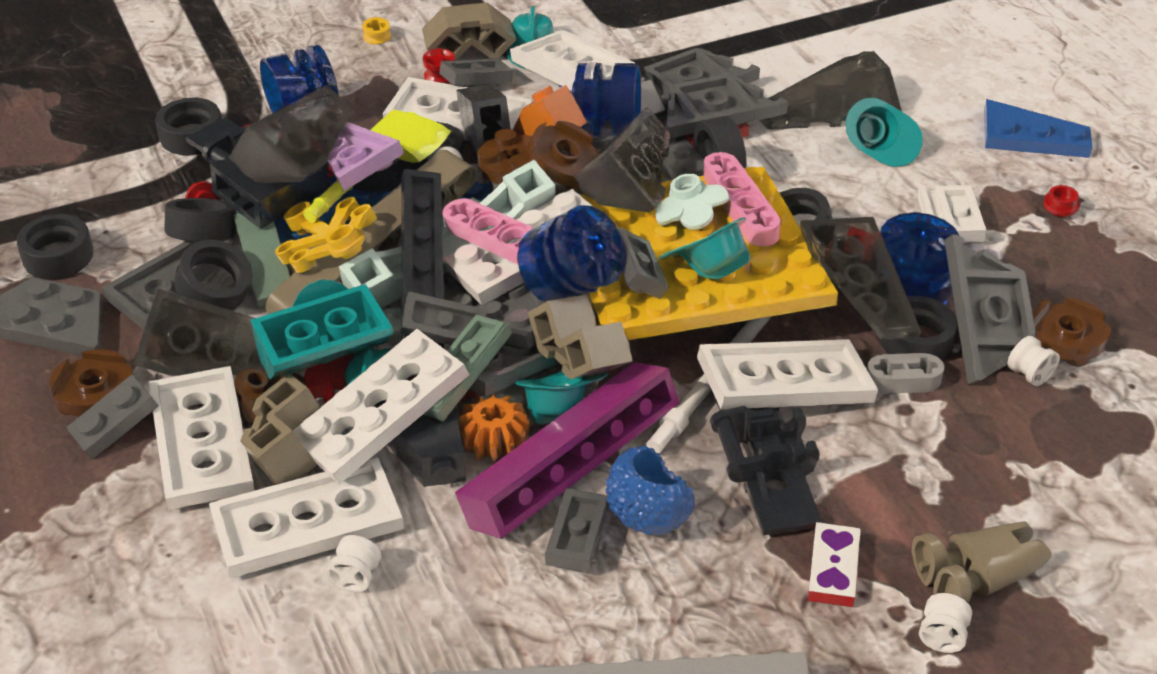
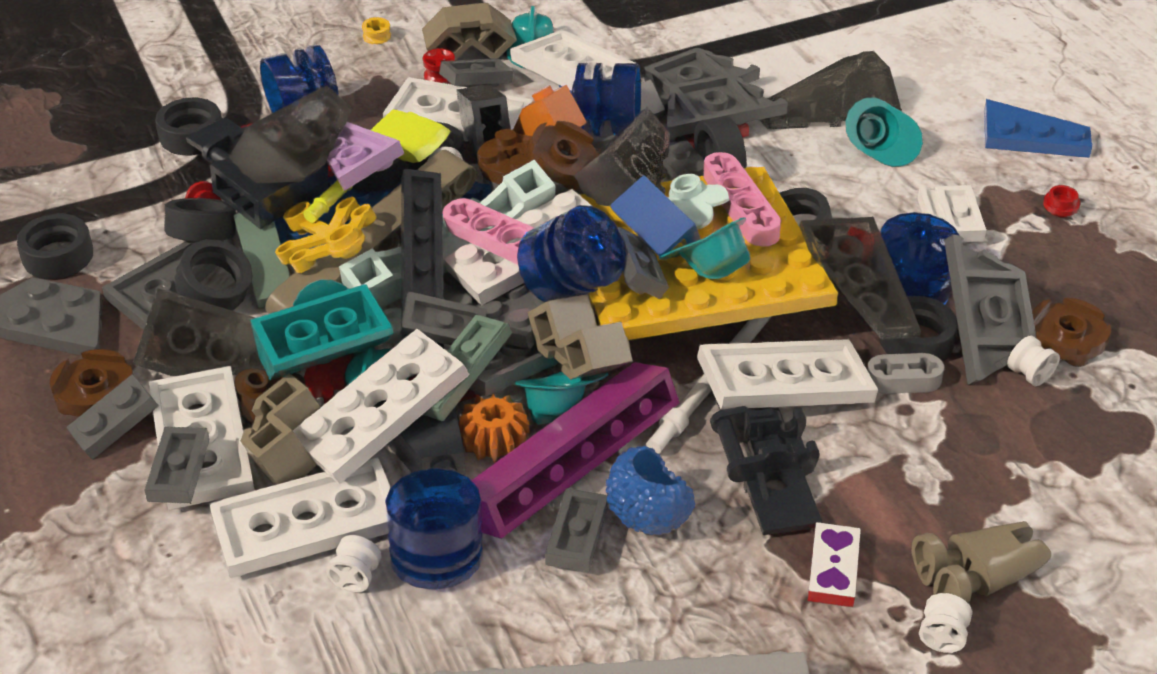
none -> dark grey plate [144,427,210,504]
none -> clear blue wheel [385,468,483,590]
none -> blue panel [611,175,701,257]

